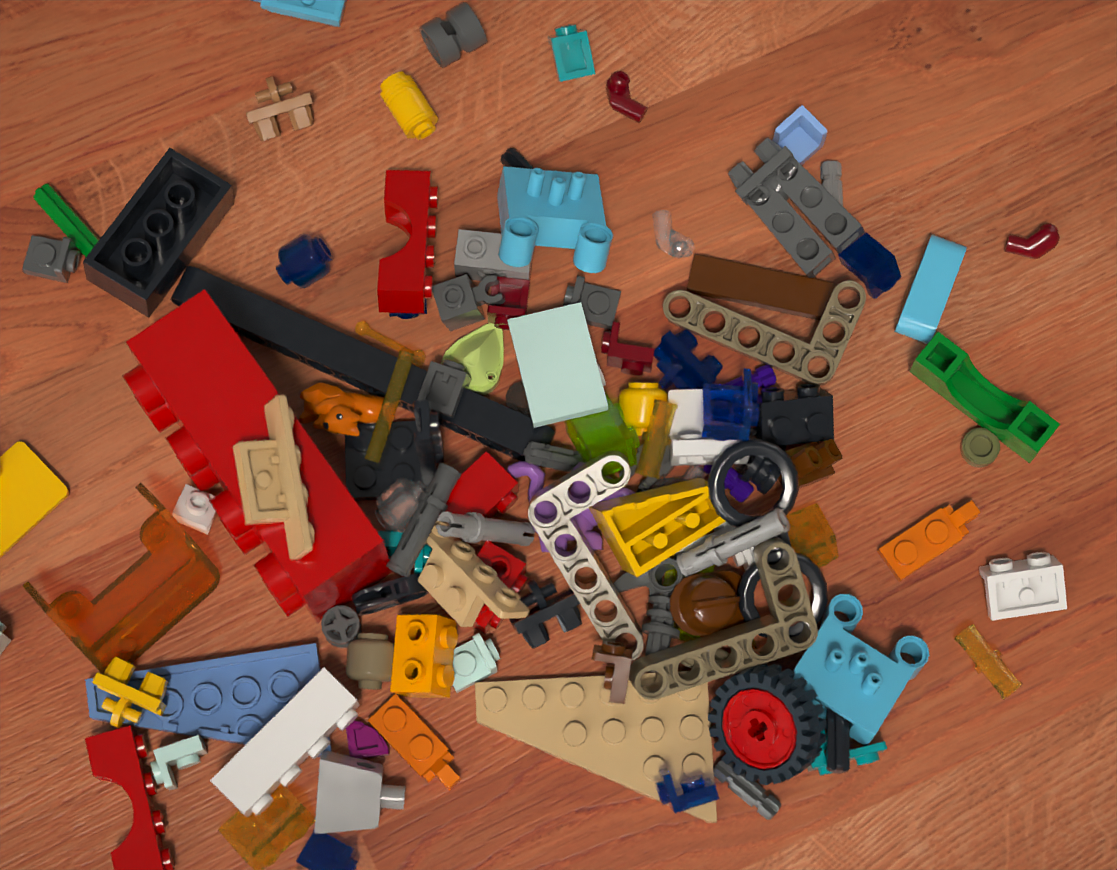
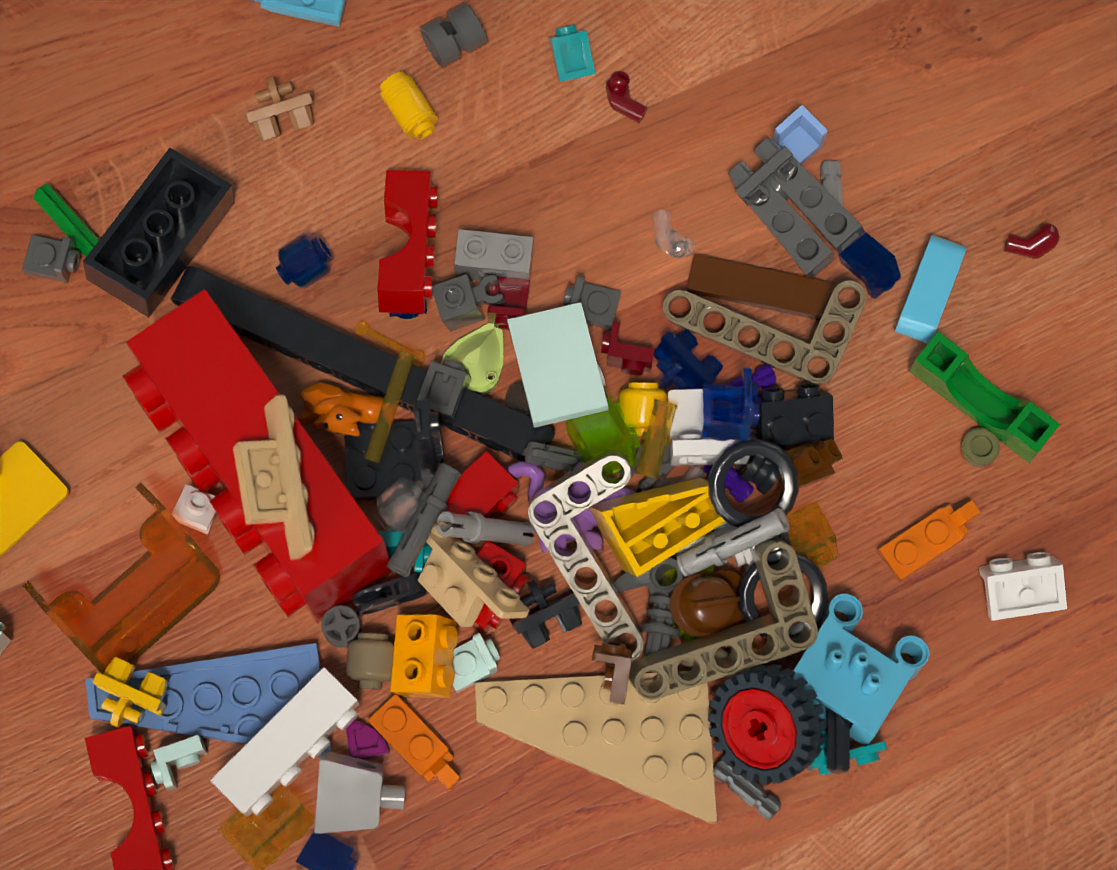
medium azure piece [497,148,613,273] -> none
clear blue bracket [655,768,720,814] -> none
clear yellow pin [954,624,1023,700] -> none

